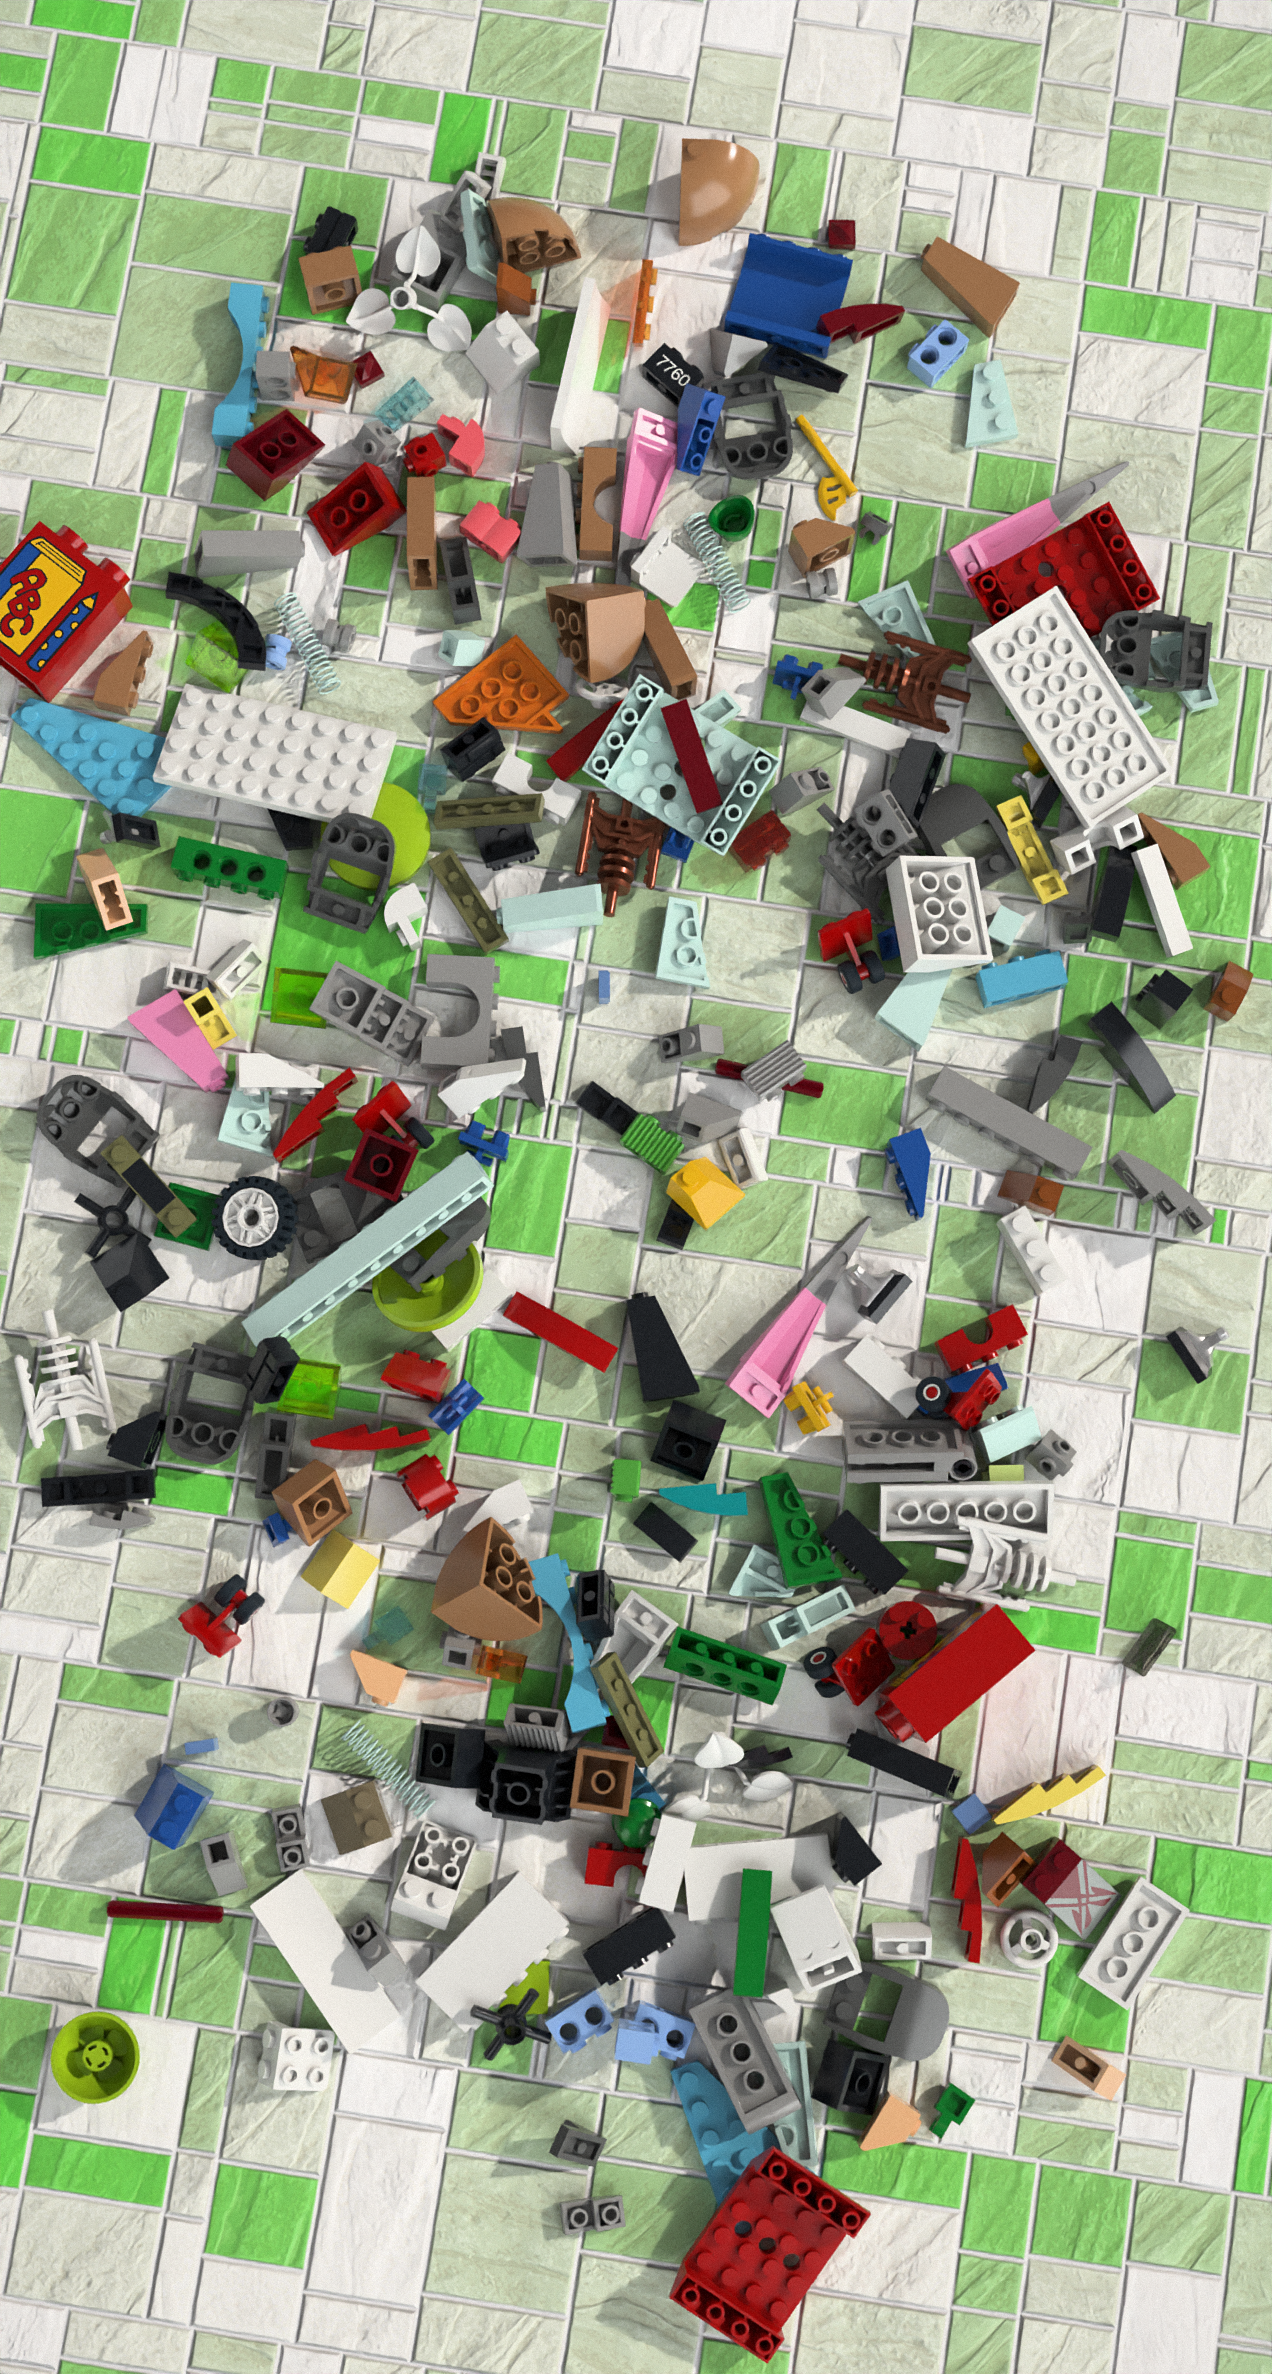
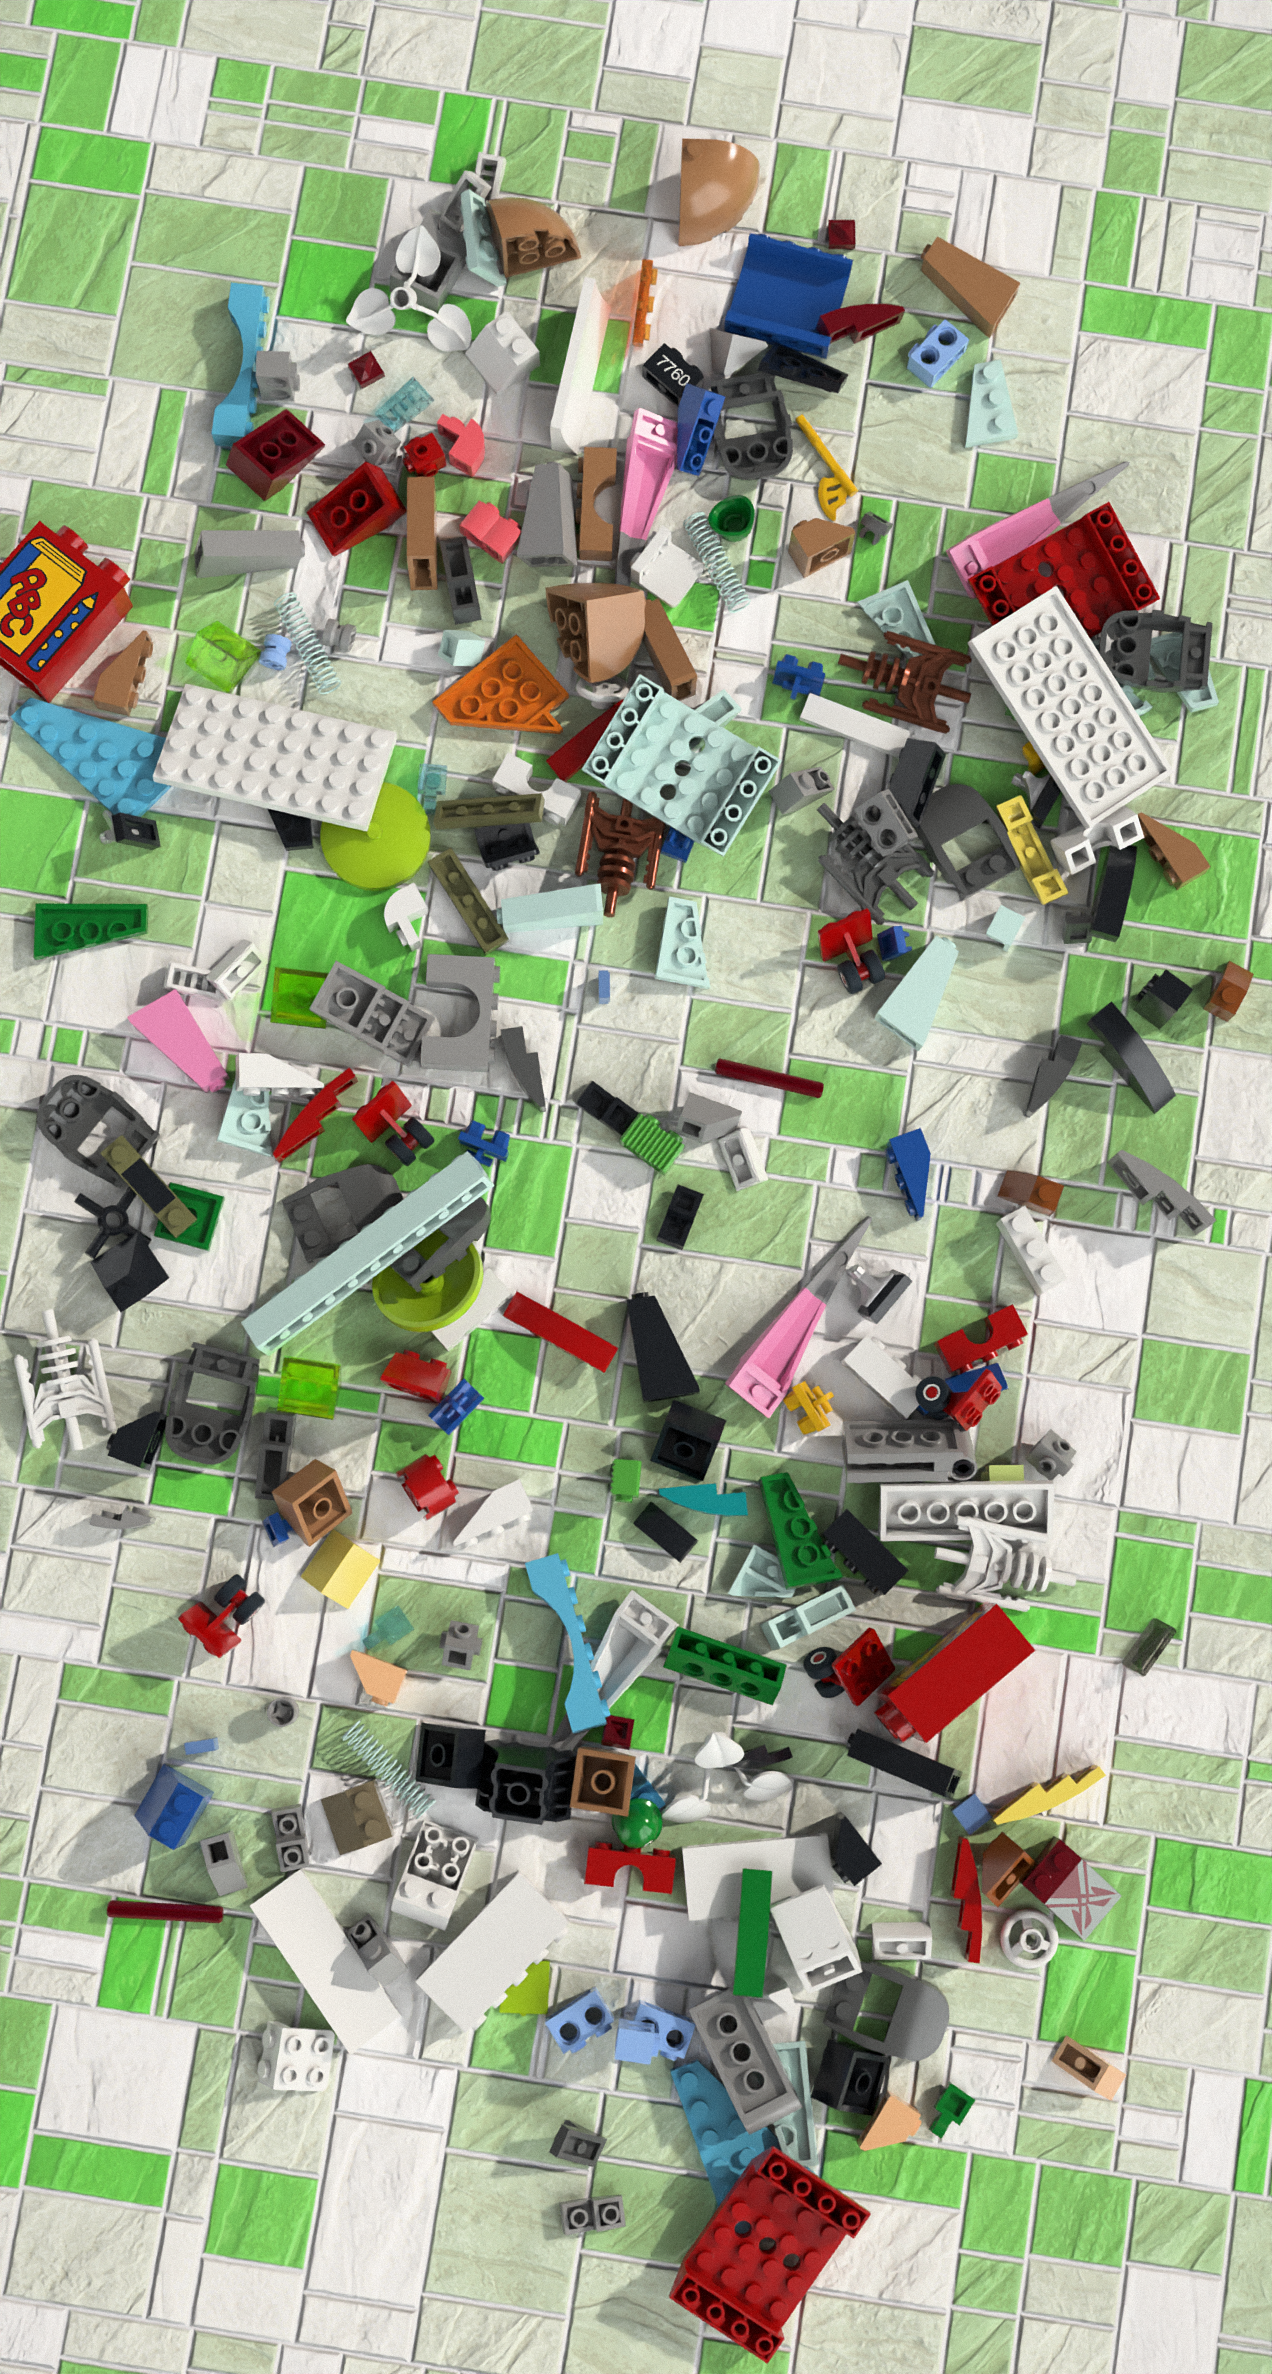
black slope [41,1469,156,1507] -> none
lime piece [51,2011,140,2104] -> none
light nougat slope [76,847,133,930] -> none
black tile [166,572,266,671] -> none
green brick [170,836,289,901] -> none
light yellow brick [183,987,237,1050] -> none
wheel [212,1176,299,1260] -> none
black brick [242,1336,300,1404] -> none
clear orange slope [290,345,357,404] -> none
medium nougat slope [299,245,362,315] -> none
black brick [303,206,359,255] -> none
dark grey slope [303,813,396,934] -> none
red slope [310,1424,432,1452] -> none
dark red slope [344,1128,419,1203] -> none
medium nougat brick [431,1517,543,1641] -> none
white slope [437,1058,526,1119] -> none
black brick [440,717,505,782] -> none
black bar [470,1988,552,2061] -> none
clear orange slope [475,1644,528,1684] -> none
dark orange slope [496,262,537,316] -> none
light grey brick [503,1703,570,1752] -> none
black brick [576,1569,615,1641] -> none
black brick [582,1907,676,1986] -> none
olive plate [590,1652,664,1768] -> none
white brick [634,1813,696,1912] -> none
light grey slope [659,1024,724,1063] -> none
dark red tile [660,699,723,814] -> none
yellow slope [666,1157,745,1230] -> none
clear red brick [728,809,791,873] -> none
light grey brick [740,1040,807,1102] -> none
light grey slope [801,667,866,720] -> none
light grey wheel [806,568,838,599] -> none
red brick [876,1601,937,1660] -> none
white slope [885,856,993,972] -> none
light grey brick [925,1066,1093,1181] -> none
light aqua slope [972,1404,1042,1464] -> none
medium azure brick [975,949,1068,1008] -> none
white plate [1076,1876,1190,2010] -> none
white tile [1131,844,1193,958] -> none
piece [1166,1326,1230,1384] -> none

